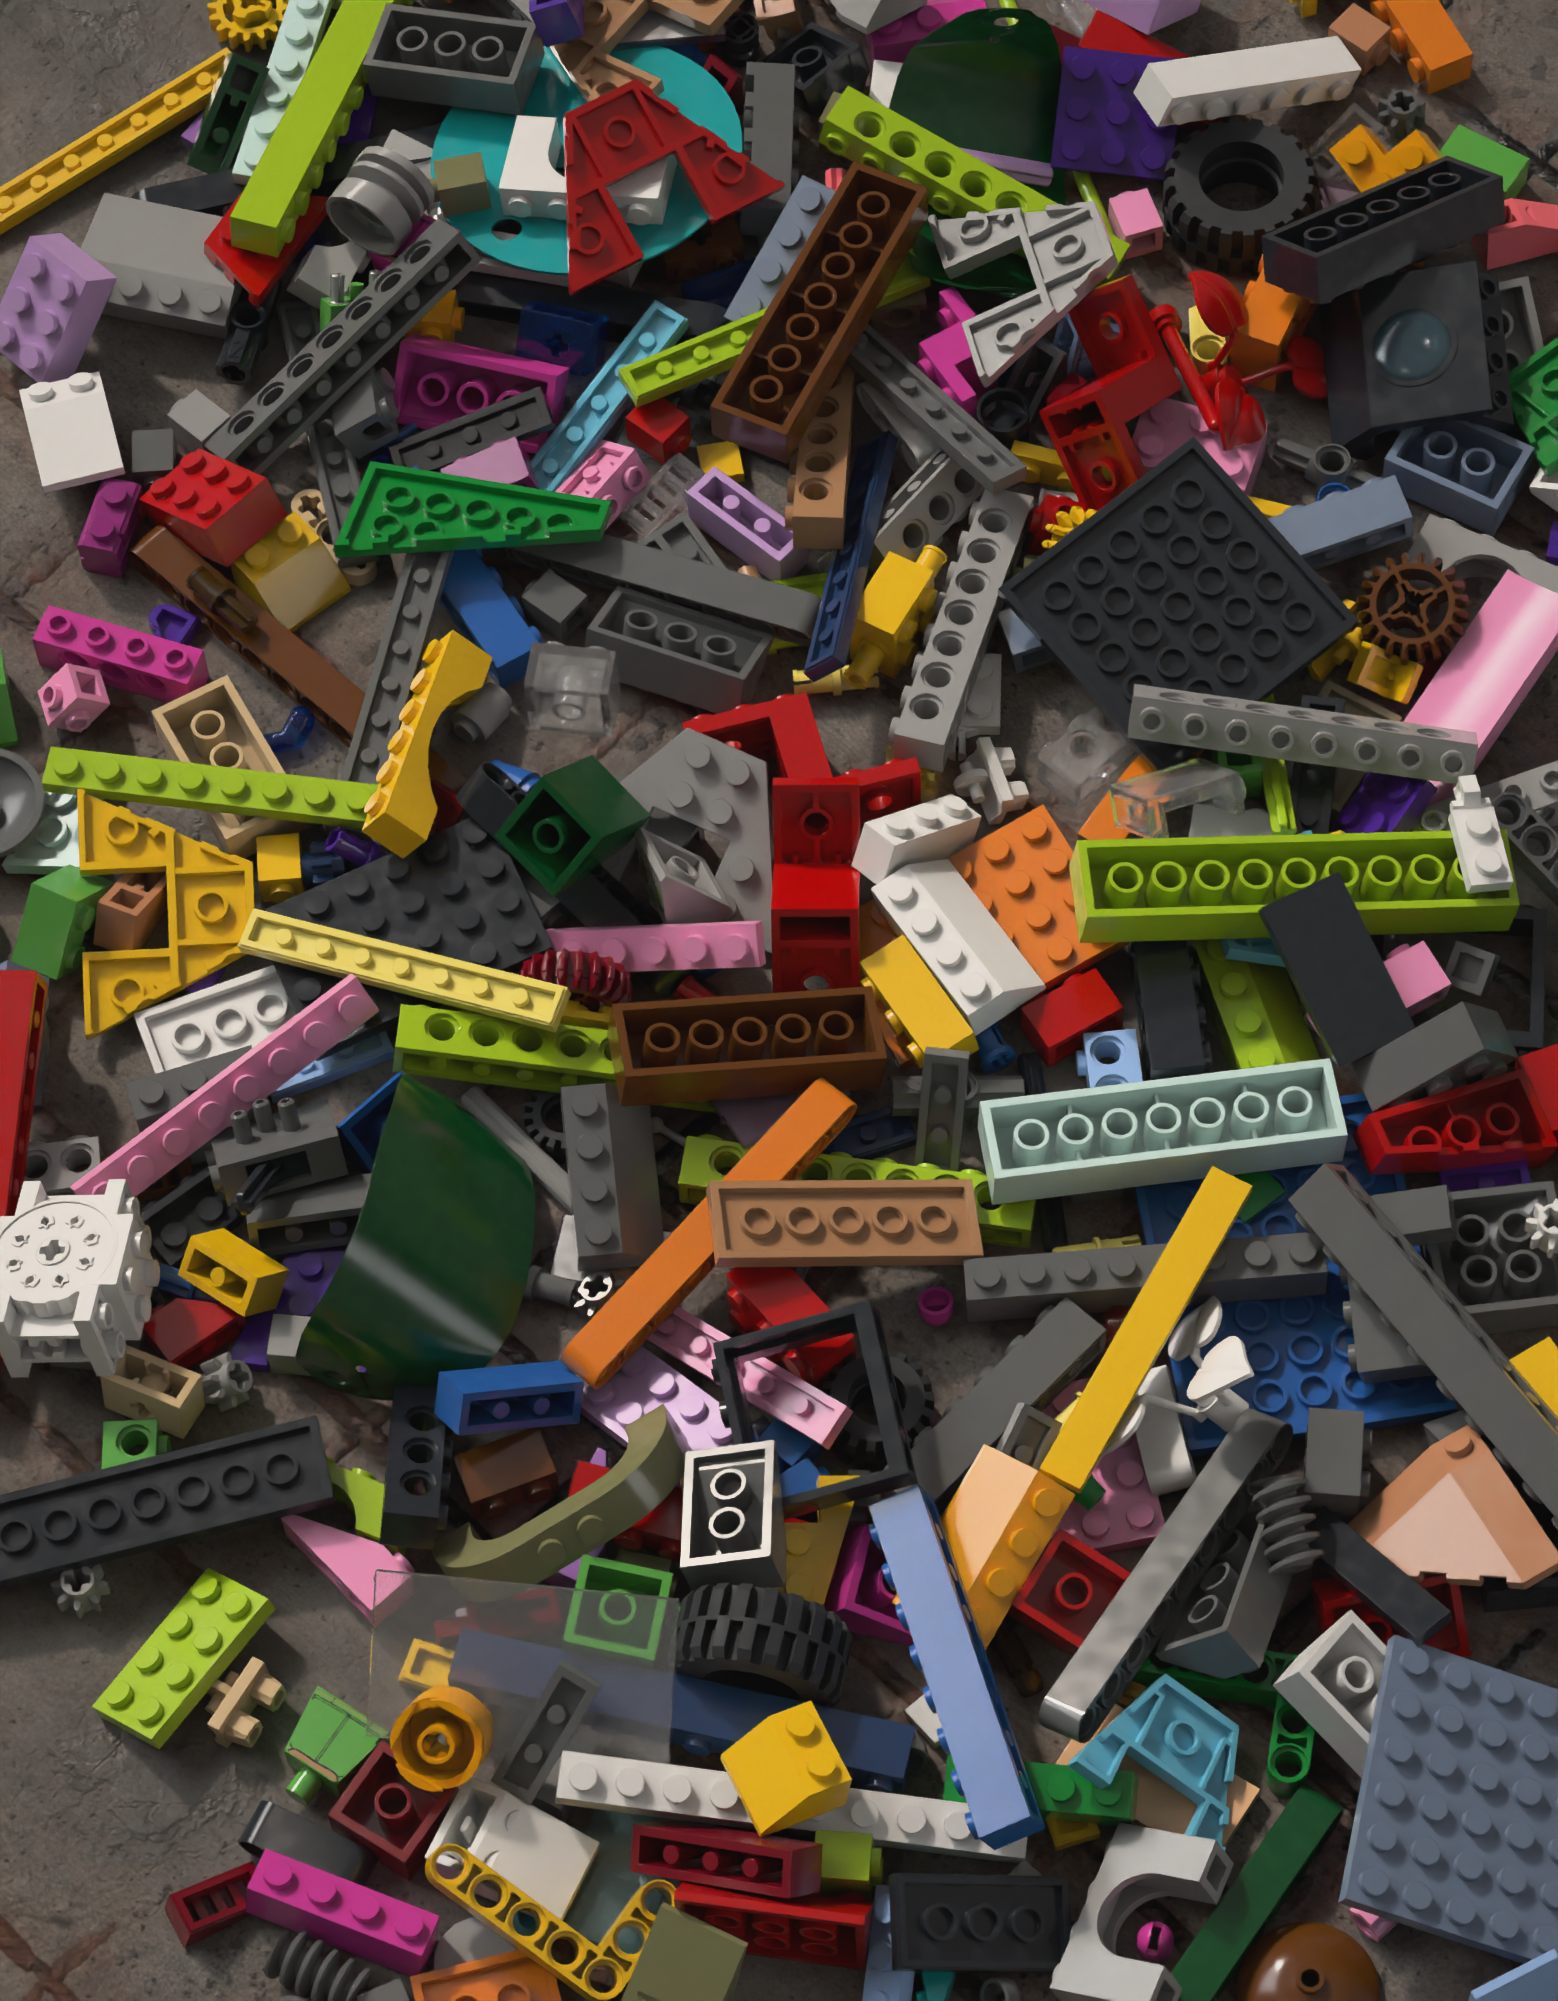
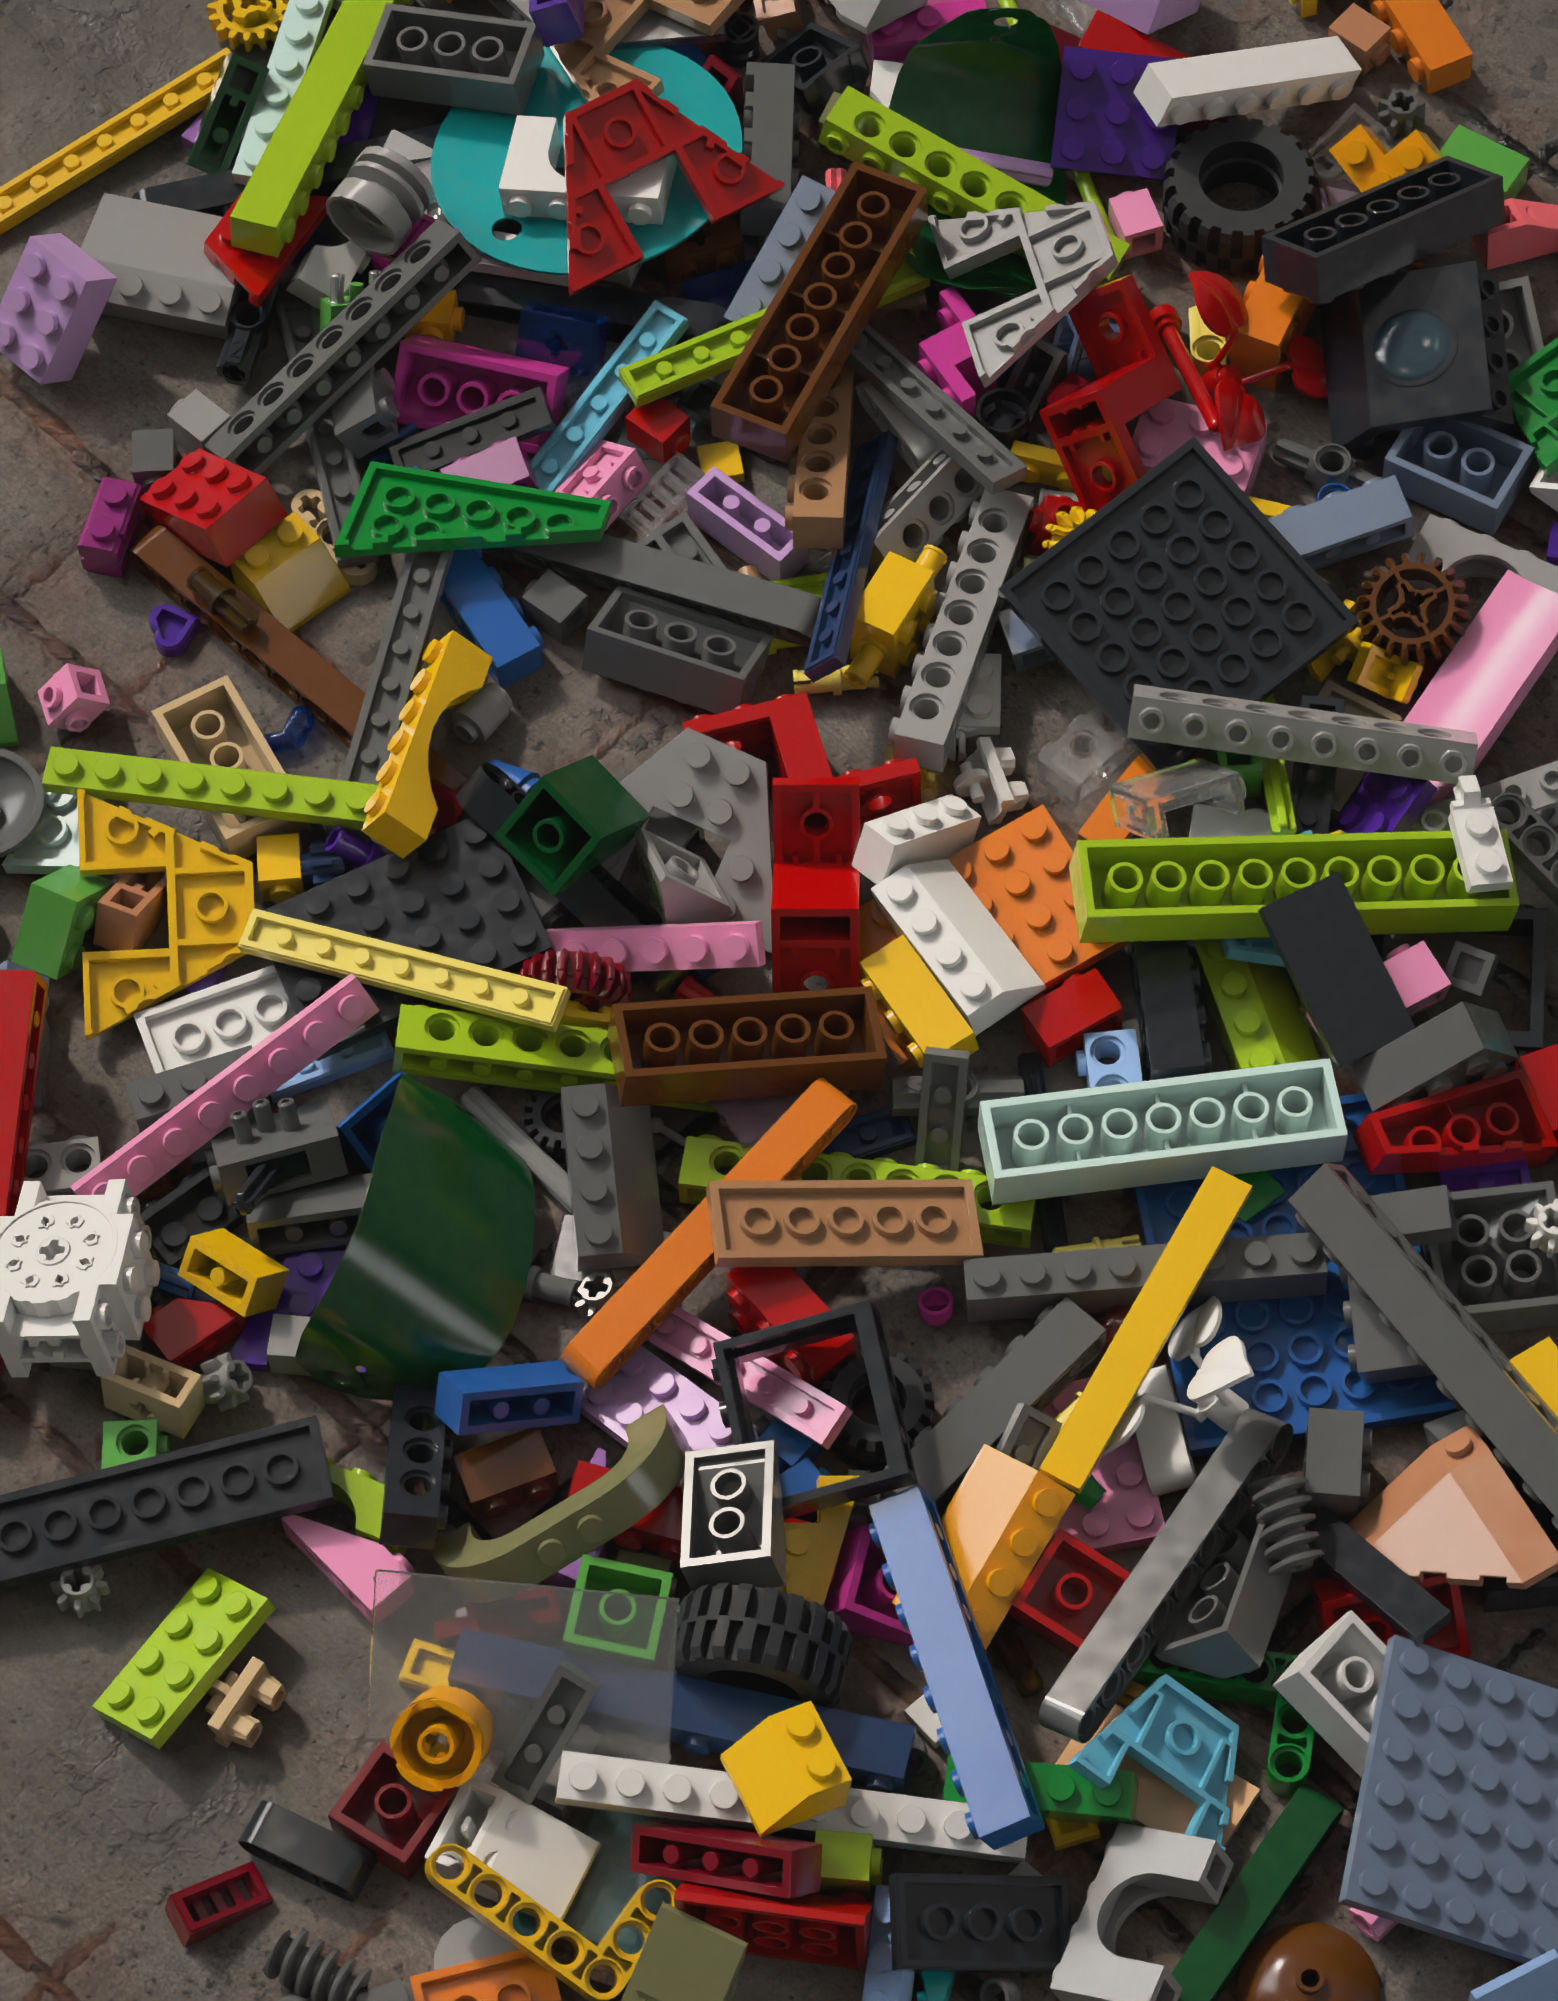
white slope [19,371,125,493] -> none
dark pink brick [32,605,209,703] -> none
dark pink brick [246,1848,440,1976] -> none
bright green torso [285,1686,390,1806] -> none
olive brick [429,152,492,218] -> none
clear brick [524,641,621,738] -> none
blue bush [975,1021,1017,1074] -> none
dark pink hinge [1136,1921,1174,1963] -> none

